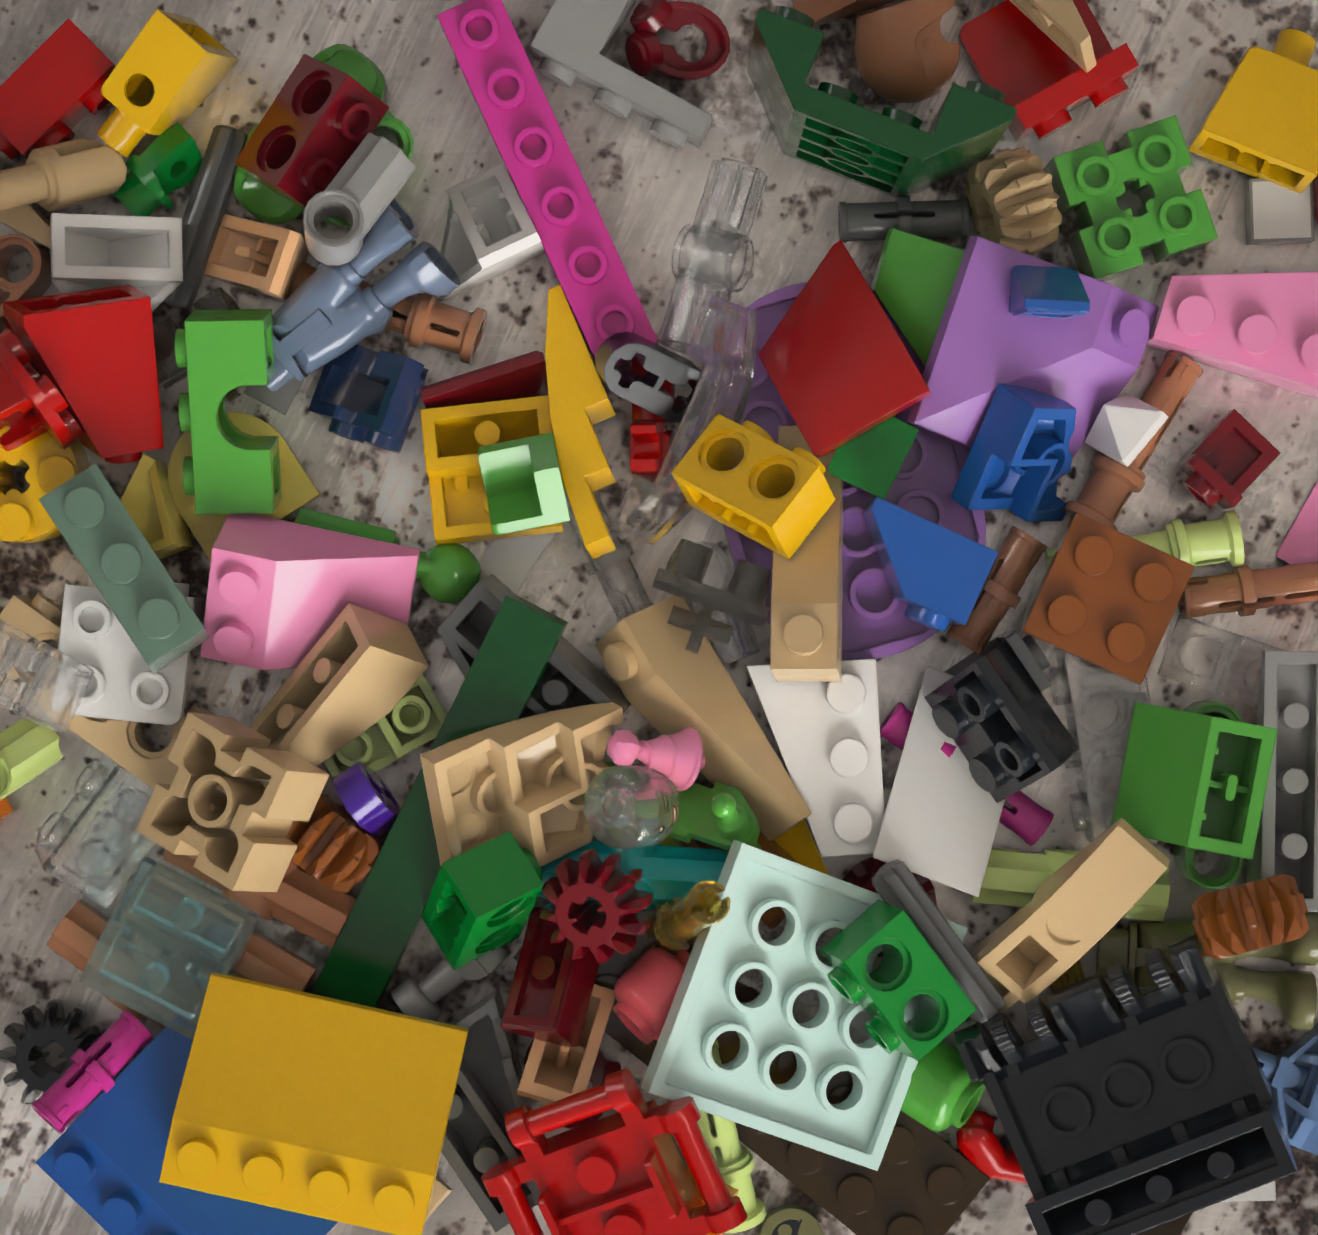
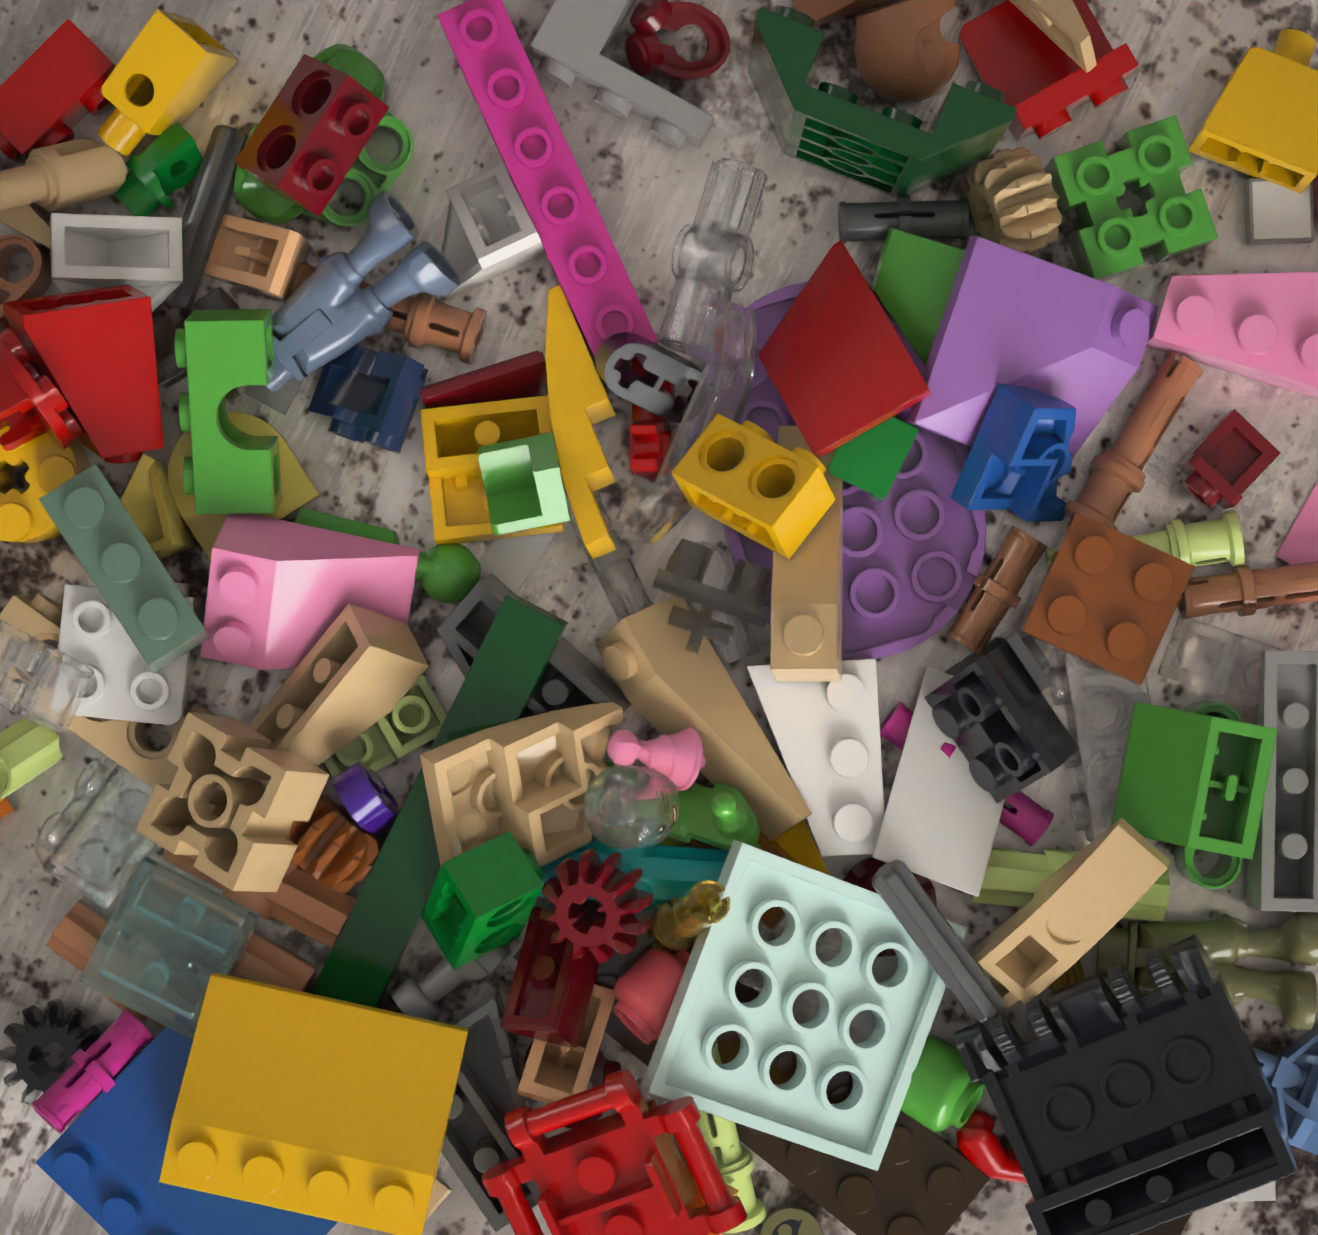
light grey piece [303,132,415,266] -> none
green brick [820,900,977,1061] -> none
blue slope [862,497,998,632] -> none
blue slope [1009,265,1090,319] -> none
white slope [1085,392,1168,467] -> none
dark orange gear [1191,874,1309,959] -> none

